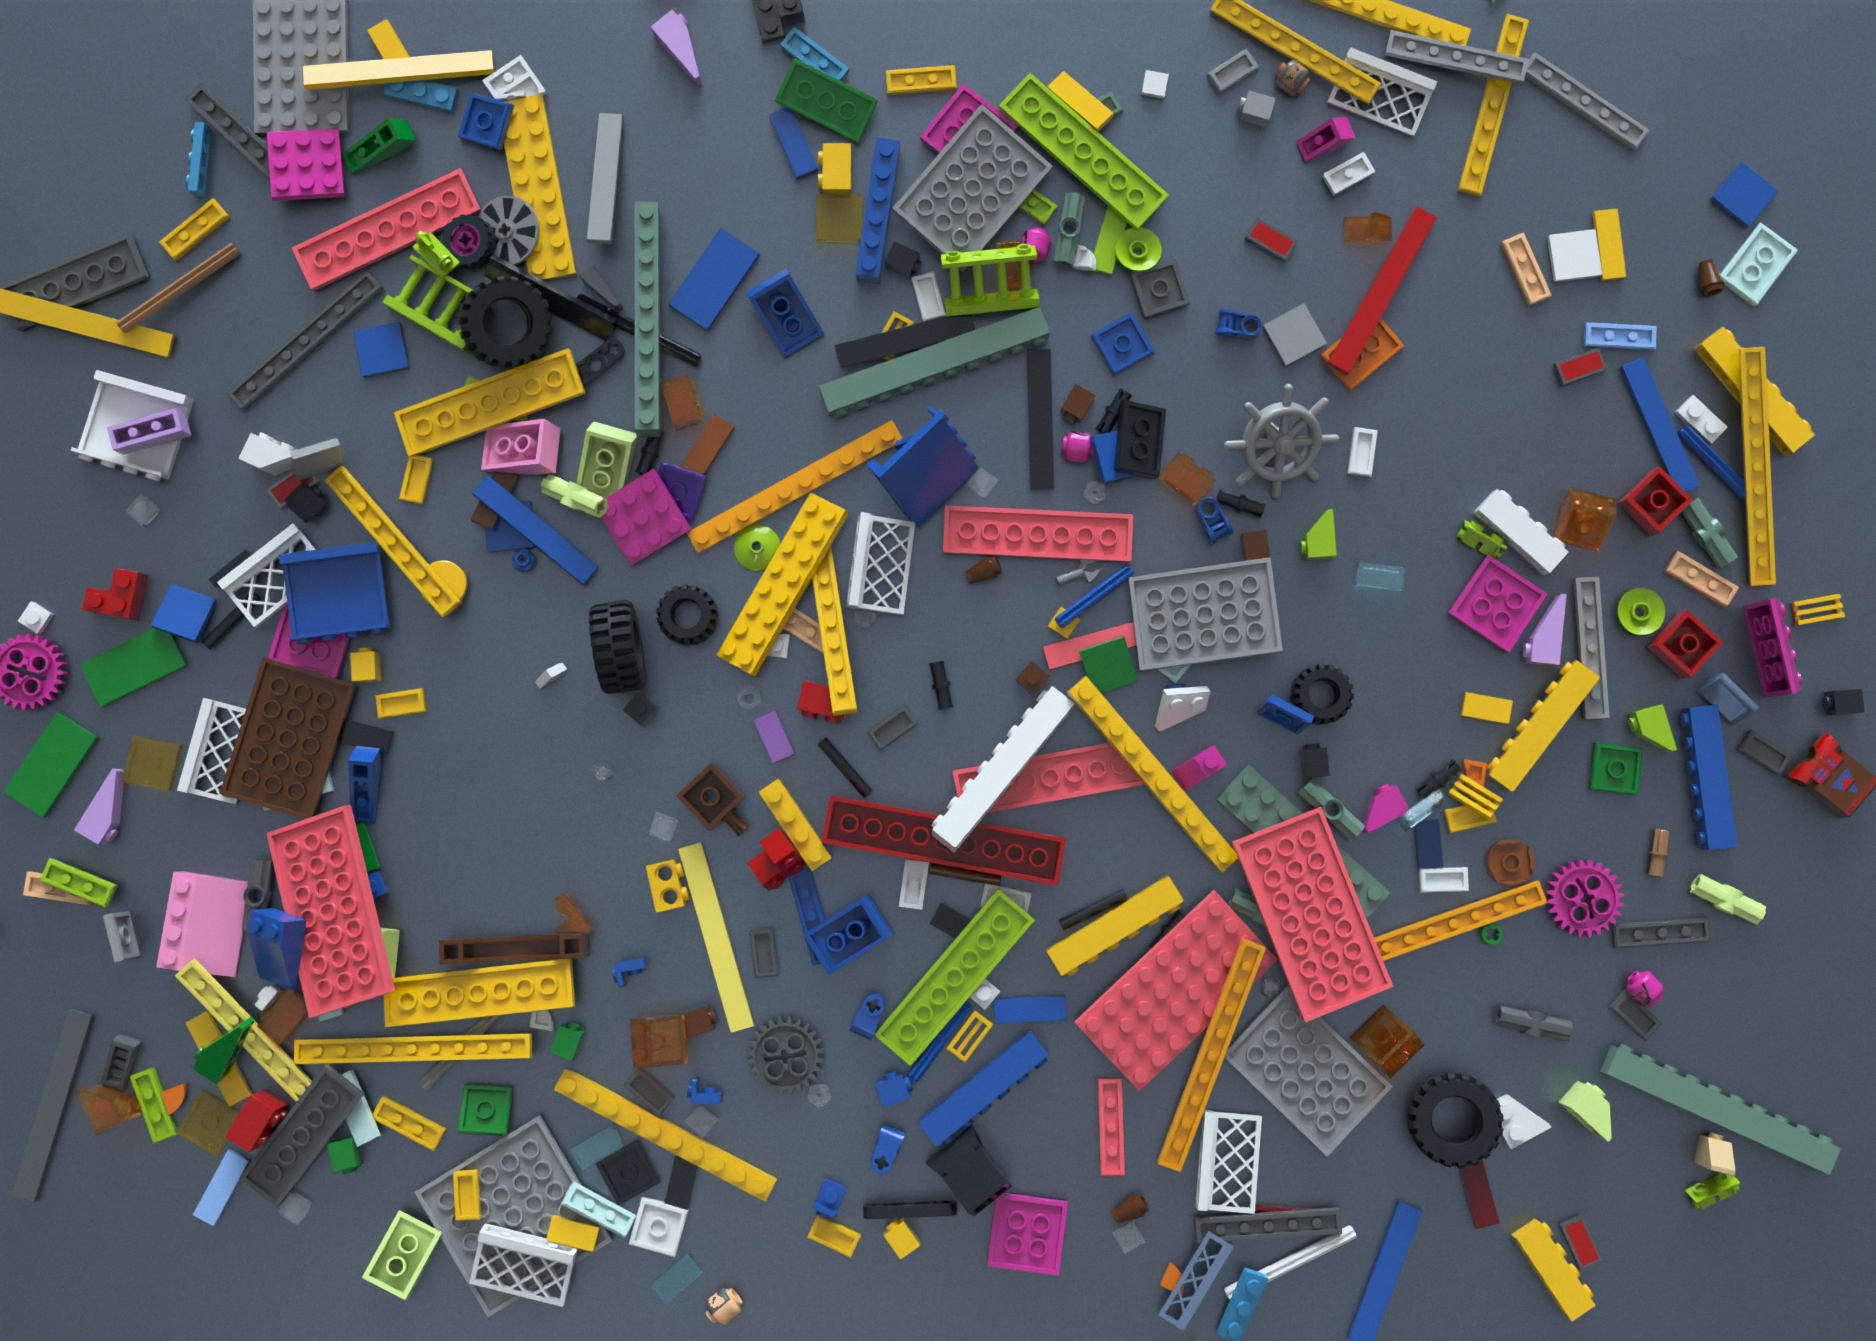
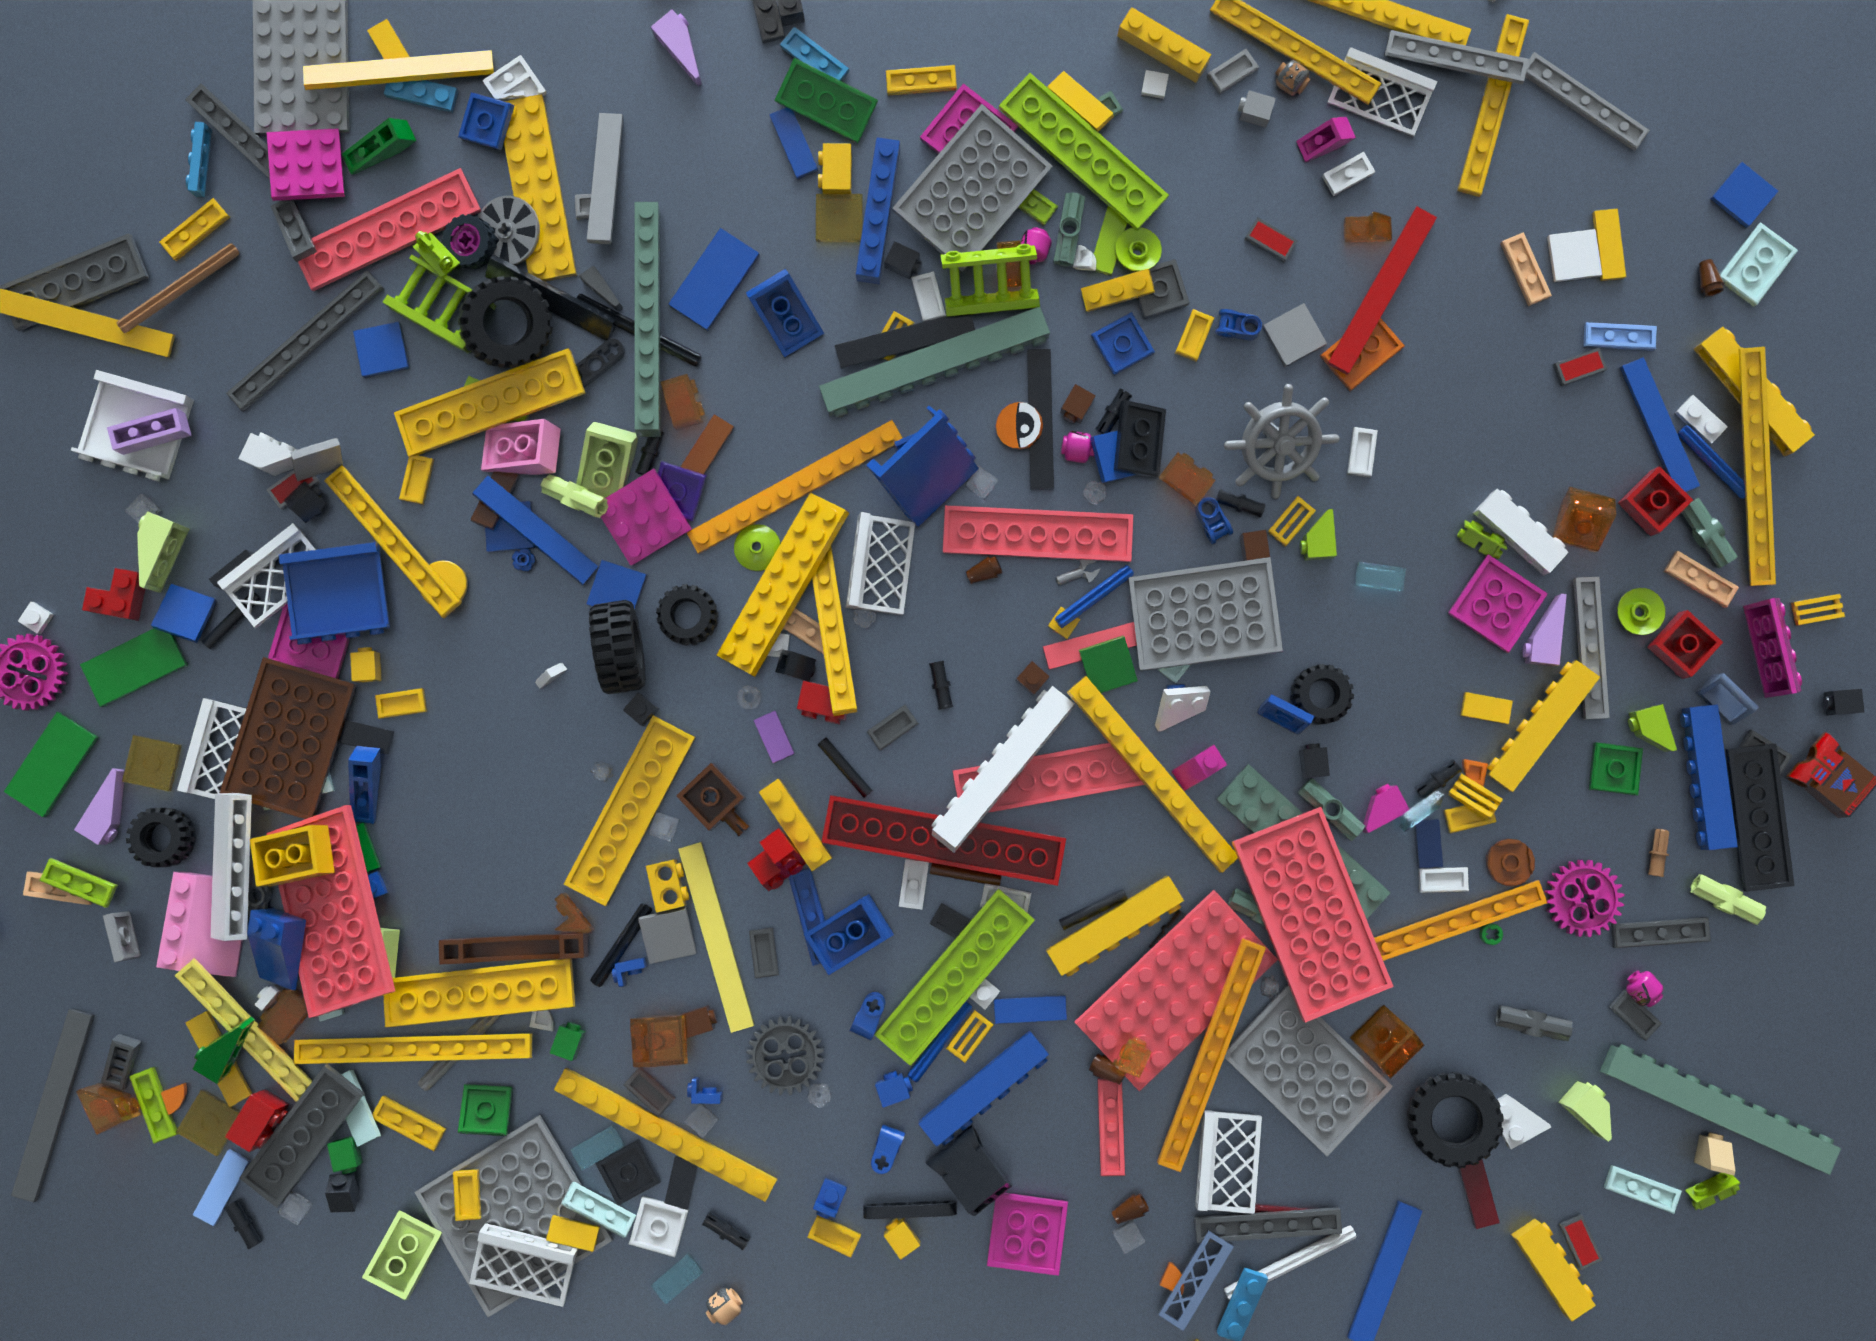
none -> black tyre [126,807,196,868]
none -> yellowish green slope [137,511,190,593]
none -> white brick [210,793,252,941]
none -> black pin [224,1200,262,1249]
none -> yellow brick [250,825,335,887]
none -> dark grey plate [271,200,317,262]
none -> black brick [325,1174,359,1213]
none -> yellow plate [564,715,696,906]
none -> light grey tile [575,194,591,220]
none -> blue tile [586,560,647,609]
none -> black axle [590,903,652,987]
none -> light grey tile [639,907,697,964]
none -> black pin [702,1211,751,1250]
none -> black brick [775,650,816,682]
none -> tile [996,402,1043,450]
none -> yellow plate [1081,269,1155,312]
none -> reddish brown cone [1089,1054,1126,1085]
none -> clear yellow brick [1113,1037,1151,1078]
none -> yellow brick [1117,7,1212,83]
none -> yellow tile [1175,309,1214,362]
none -> yellow tile [1267,496,1316,547]
none -> light aqua tile [1603,1165,1682,1214]
none -> black plate [1725,743,1795,892]

